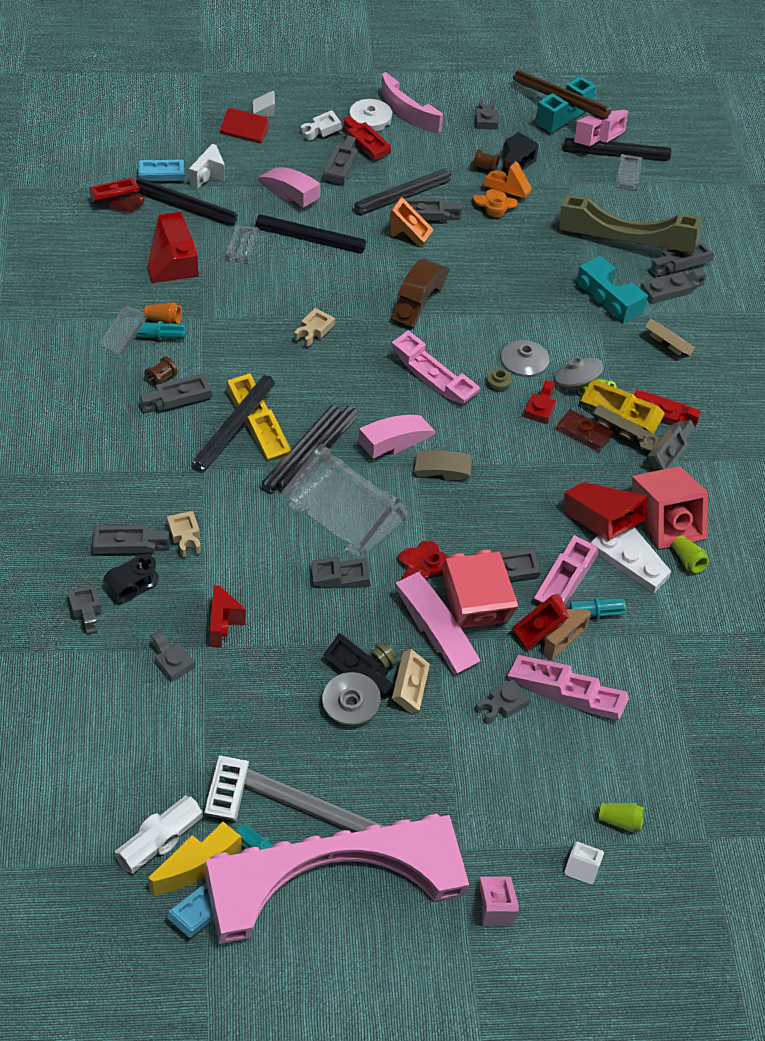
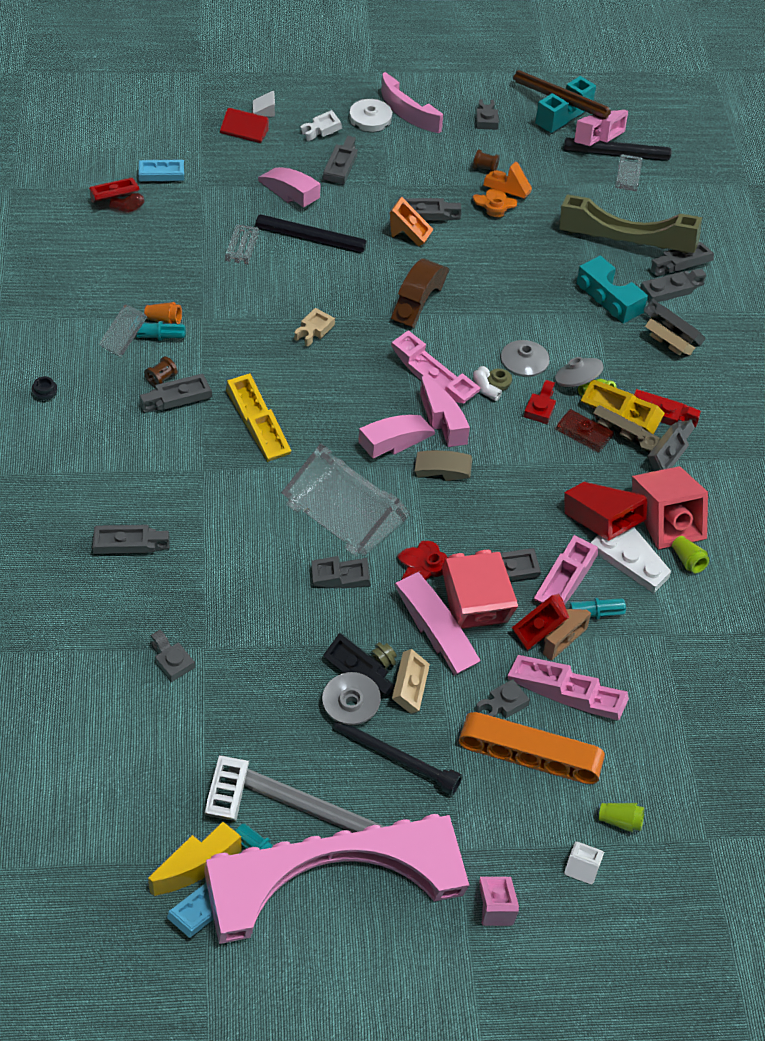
dark grey plate [68,584,102,634] -> none
black piece [103,554,159,603] -> none
white piece [114,795,203,874] -> none
black axle [136,178,238,225] -> none
red wedge [148,212,199,283] -> none
tan plate [167,511,200,557] -> none
white slope [189,144,225,189] -> none
black axle [192,375,275,471] -> none
red slope [210,585,246,648] -> none
black axle [262,405,342,493] -> none
black axle [279,406,358,494] -> none
red hinge [342,115,391,161] -> none
black axle [354,168,452,215] -> none
black arch [502,132,539,176] -> none
none -> black plate [32,376,58,400]
none -> black piece [333,721,463,796]
none -> bright pink slope [420,376,470,447]
none -> orange beam [458,712,605,784]
none -> white arm [473,366,502,401]
none -> dark grey hinge [644,299,705,346]

